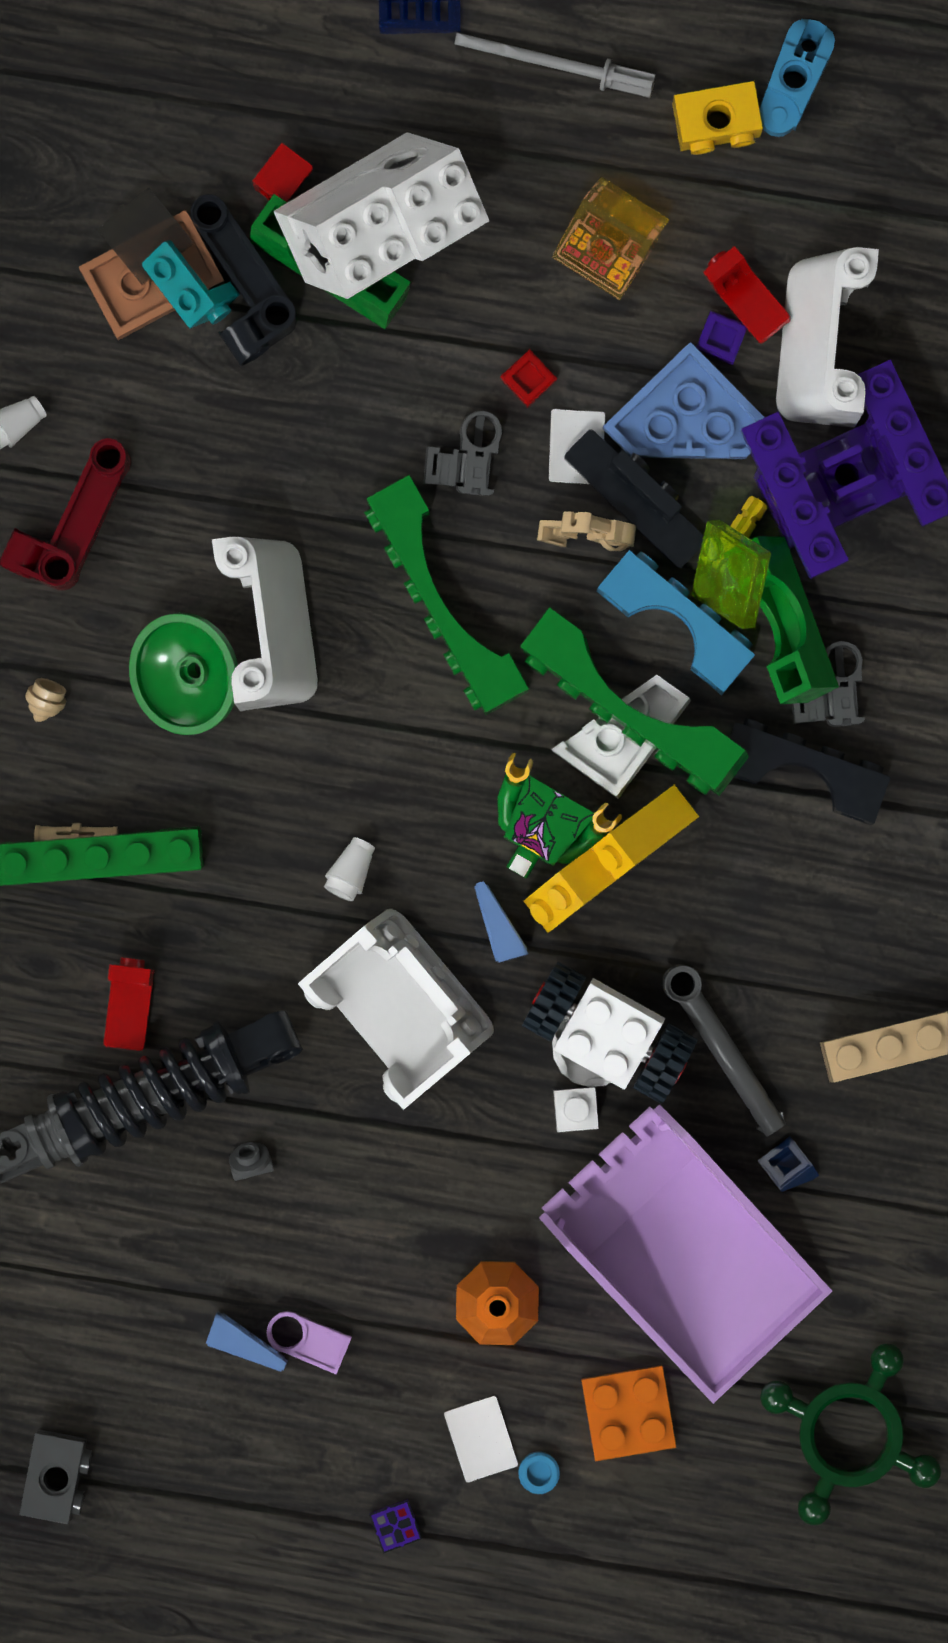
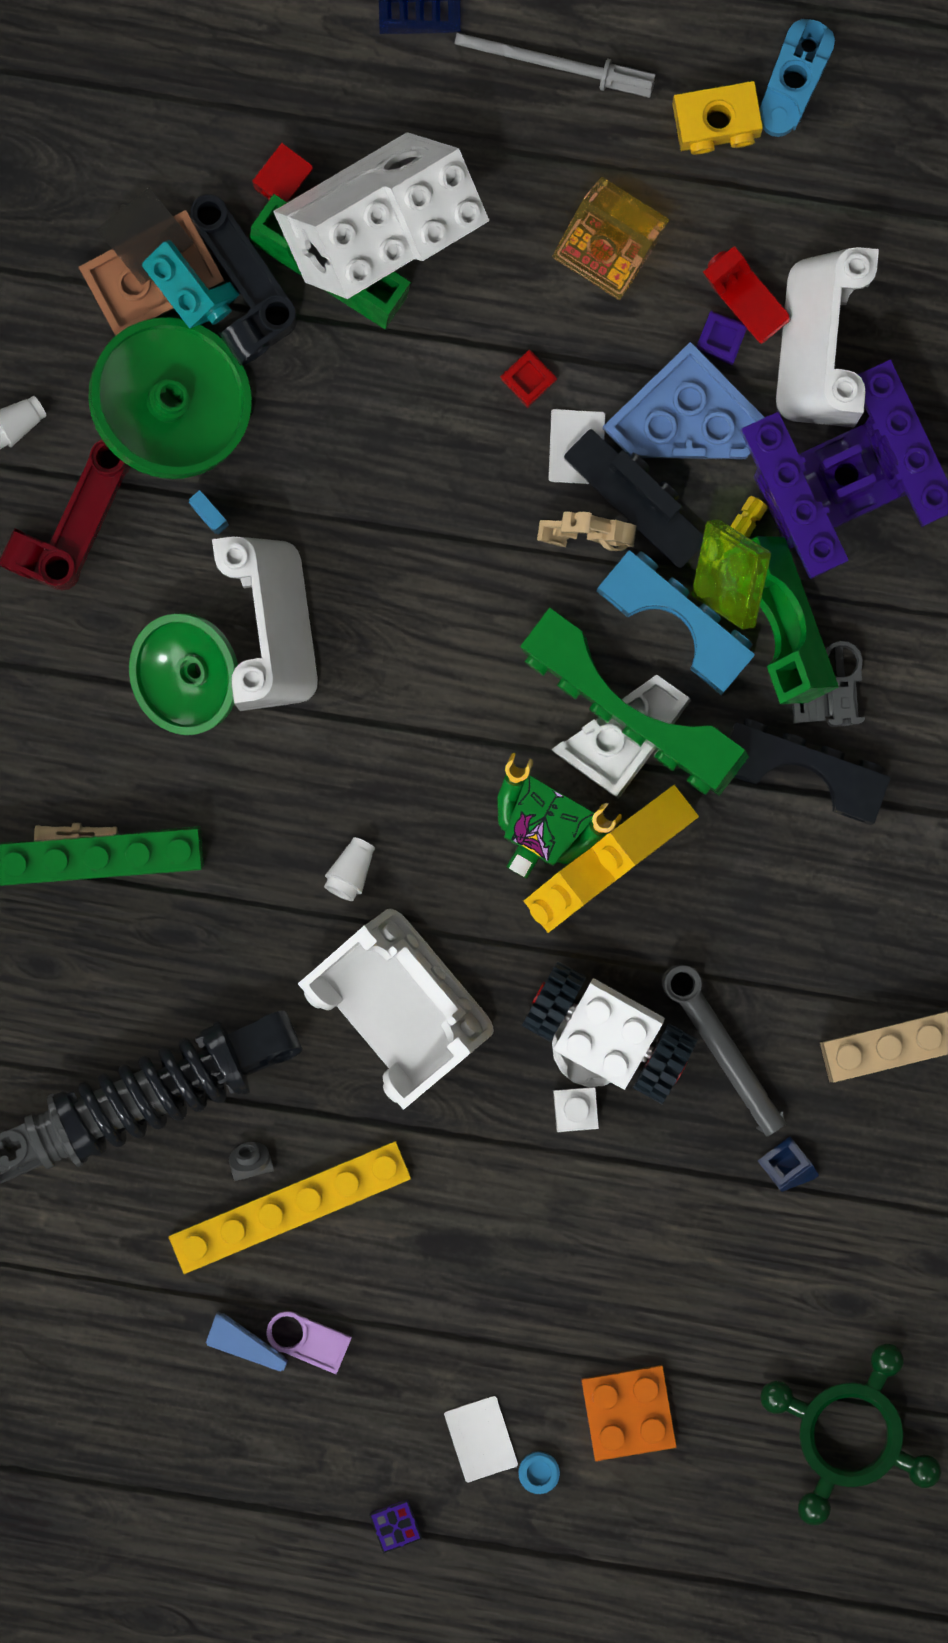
dark grey brick [19,1429,93,1524] -> none
tan plate [25,678,66,722] -> none
red bracket [103,957,154,1051] -> none
green arch [364,475,529,715] -> none
dark grey piece [423,411,502,496] -> none
orange cone [456,1261,539,1345] -> none
medium blue slope [474,881,529,963] -> none
lavender windscreen [539,1104,833,1404] -> none
none -> green dish [88,317,252,479]
none -> yellow plate [168,1141,411,1274]
none -> dark azure tile [189,490,229,535]

